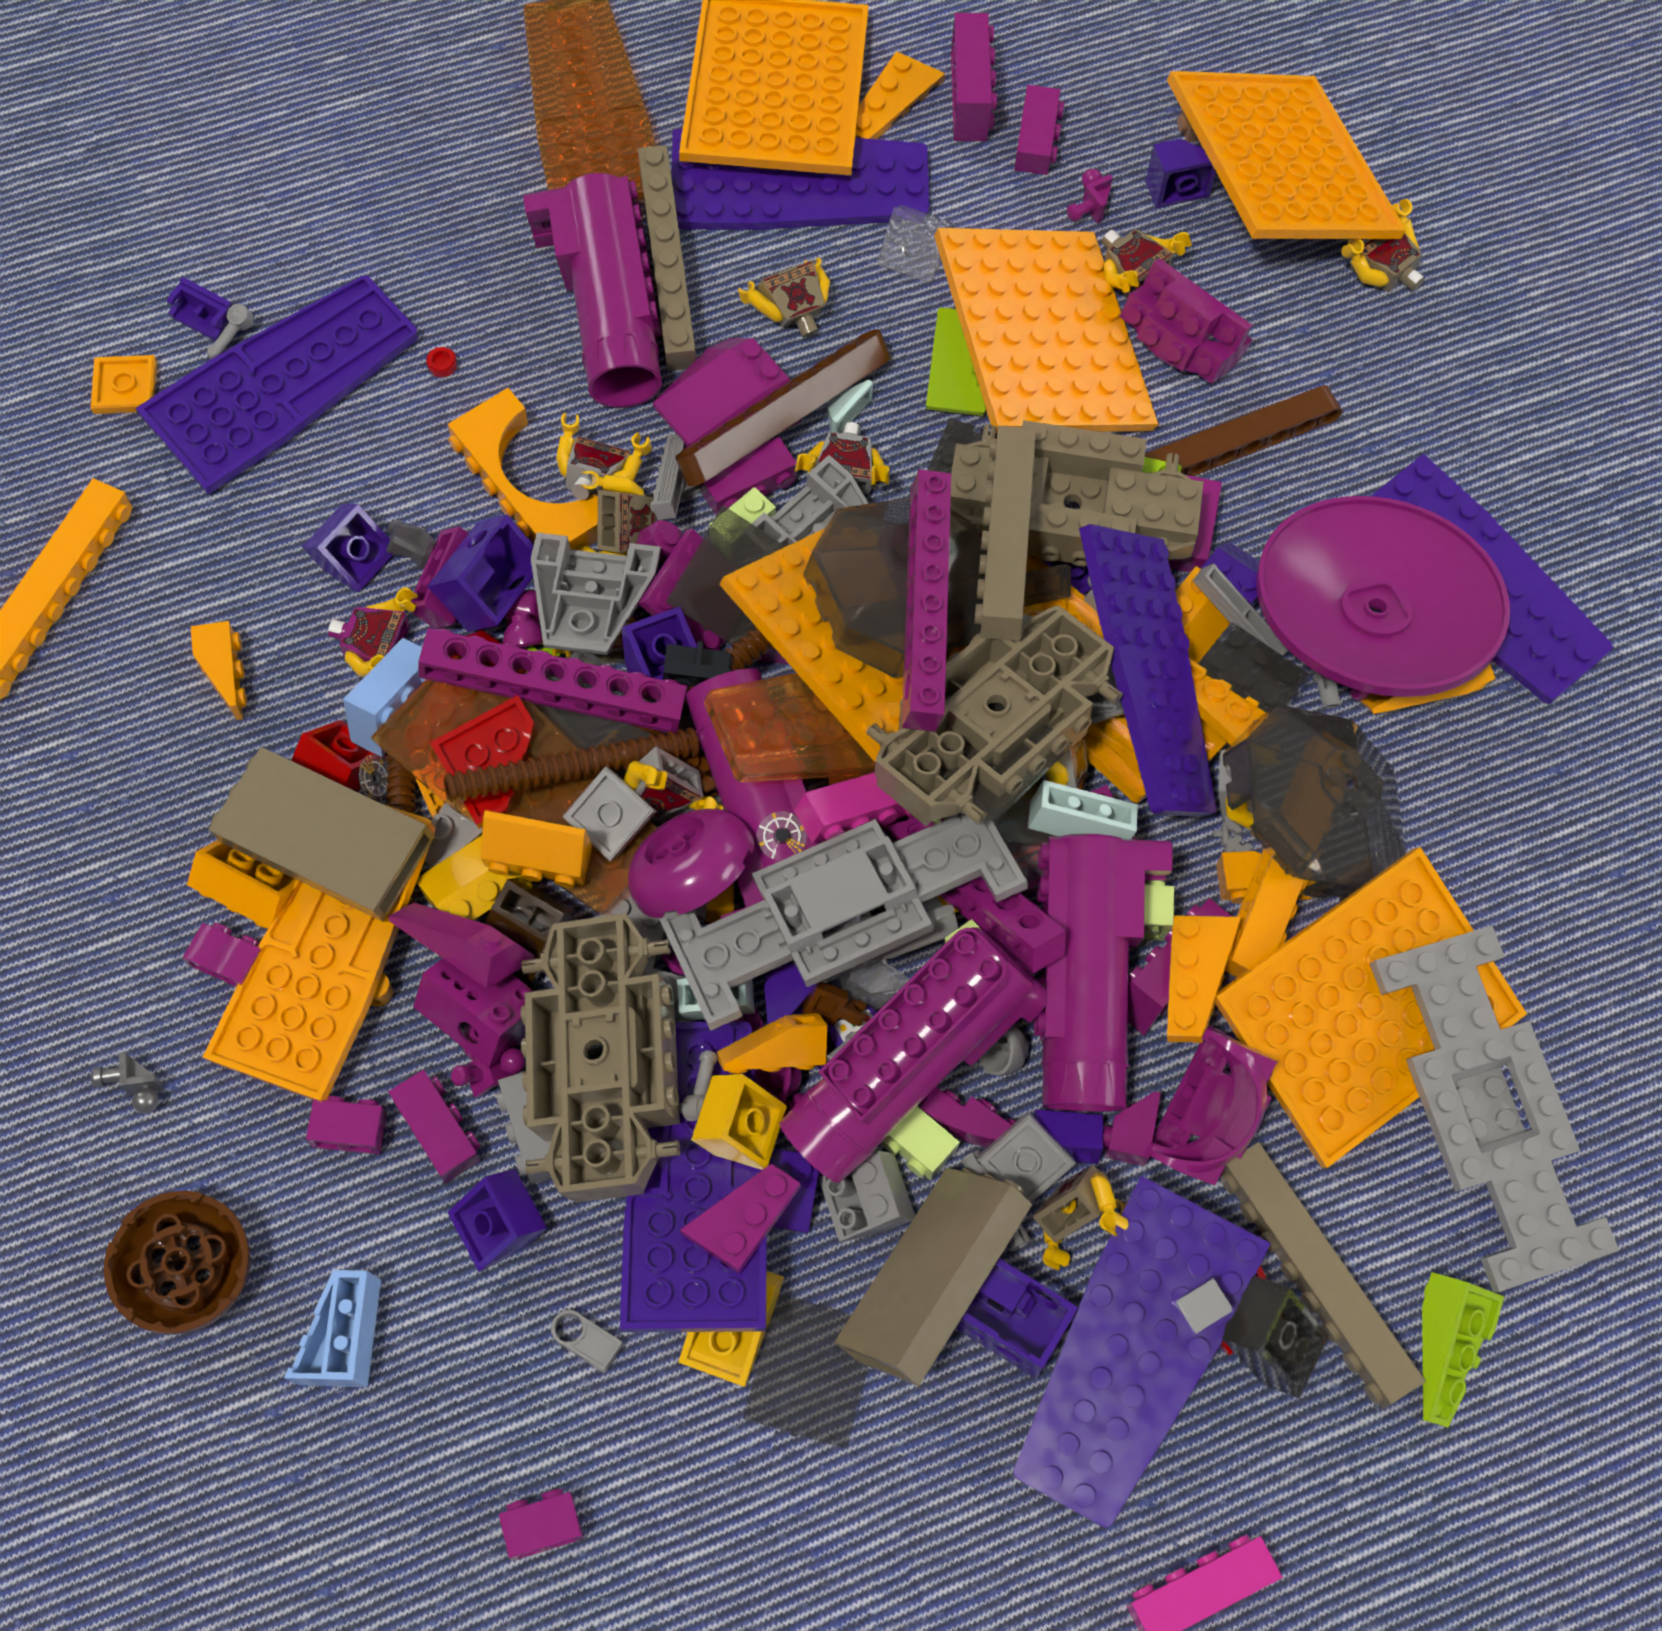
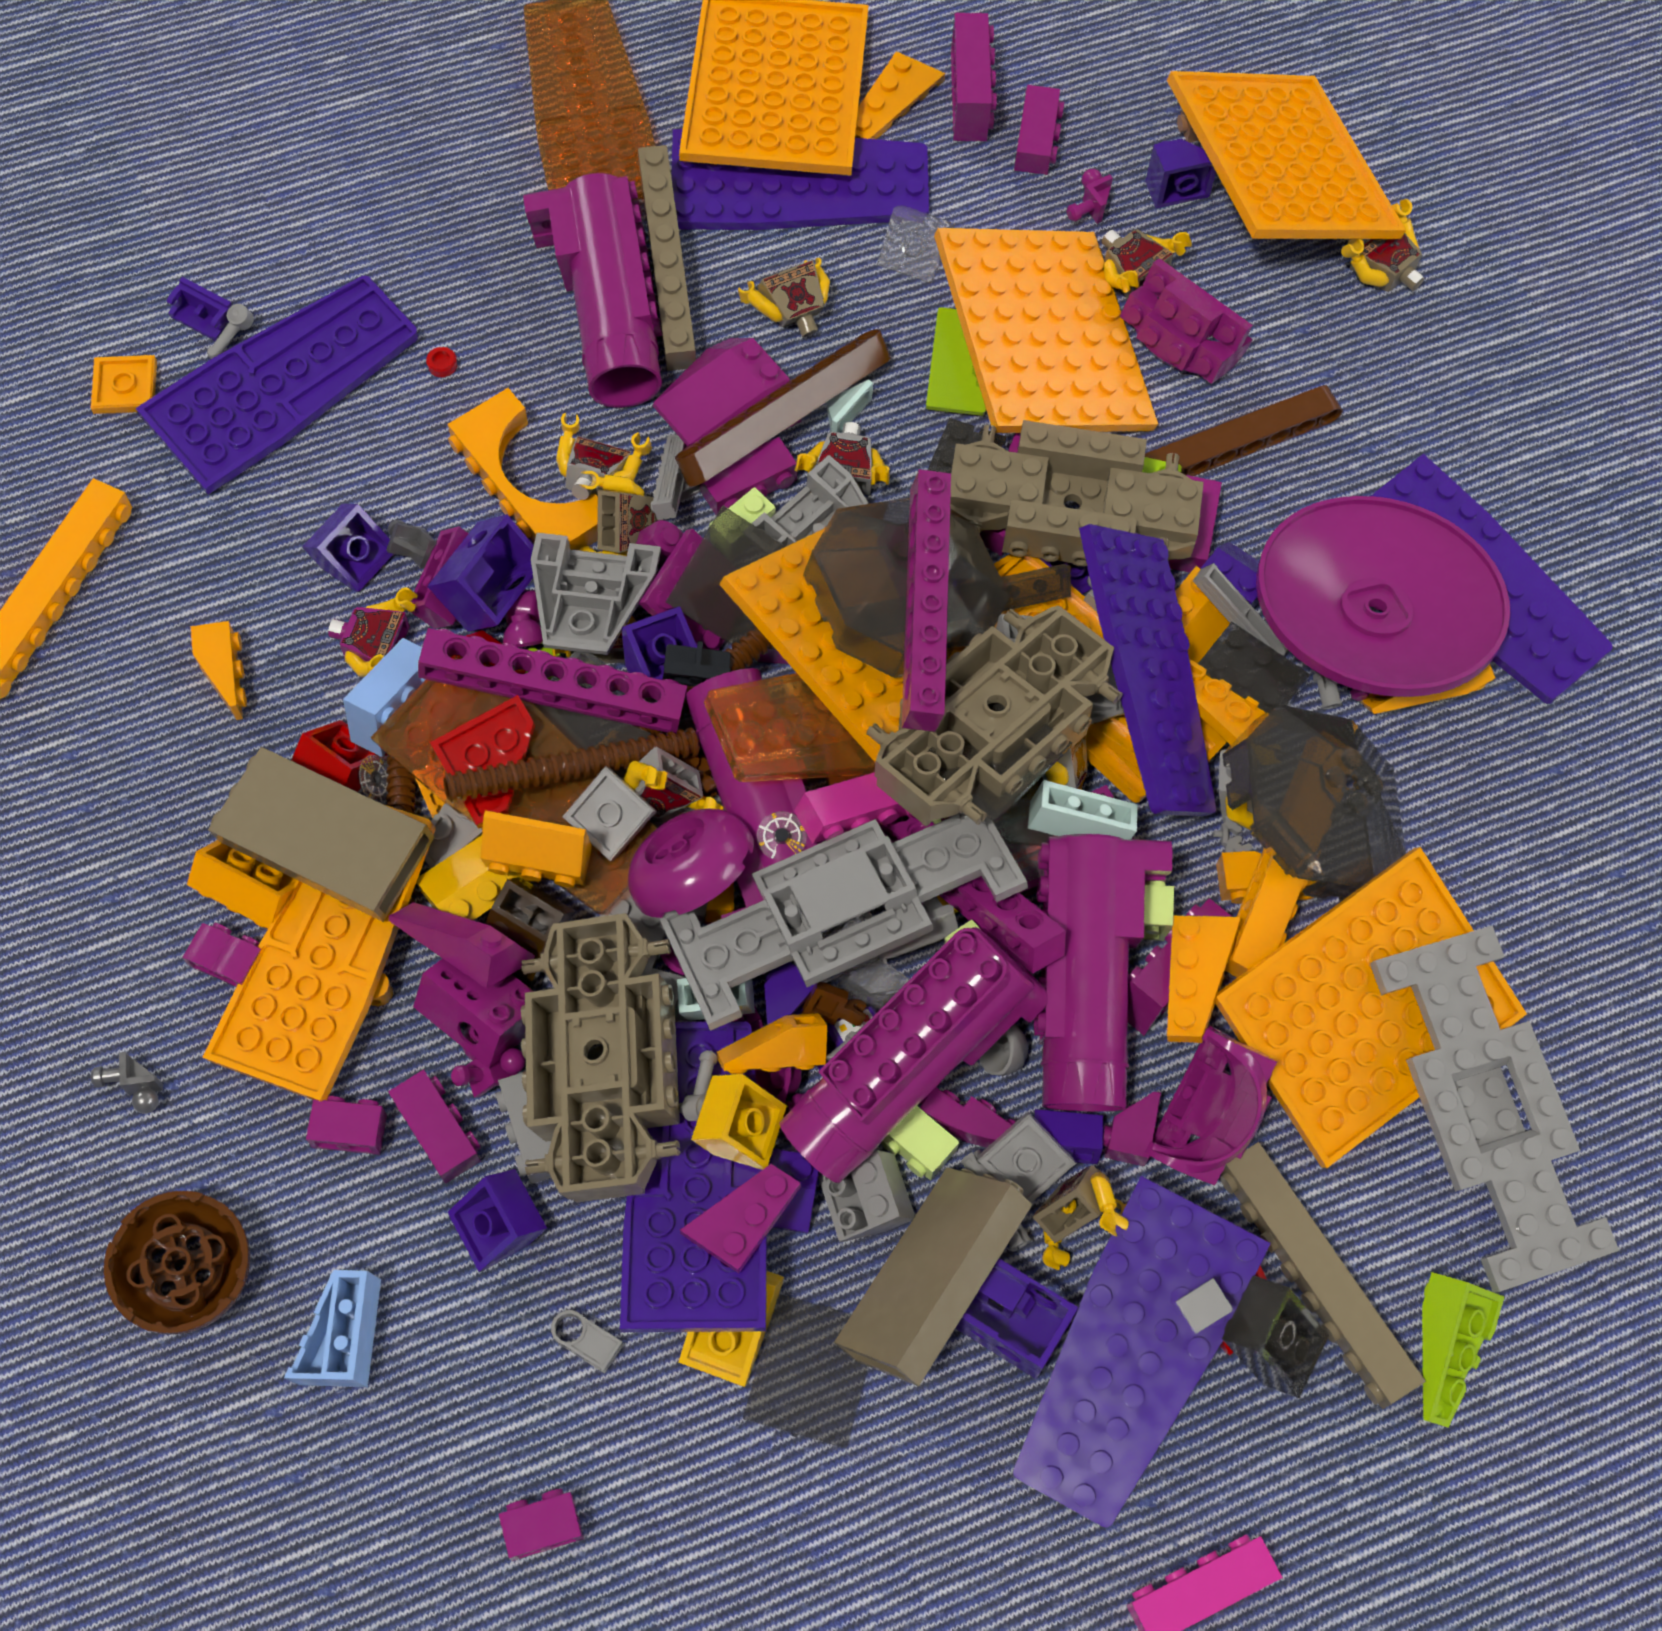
dark tan brick [975,426,1036,641] -> none

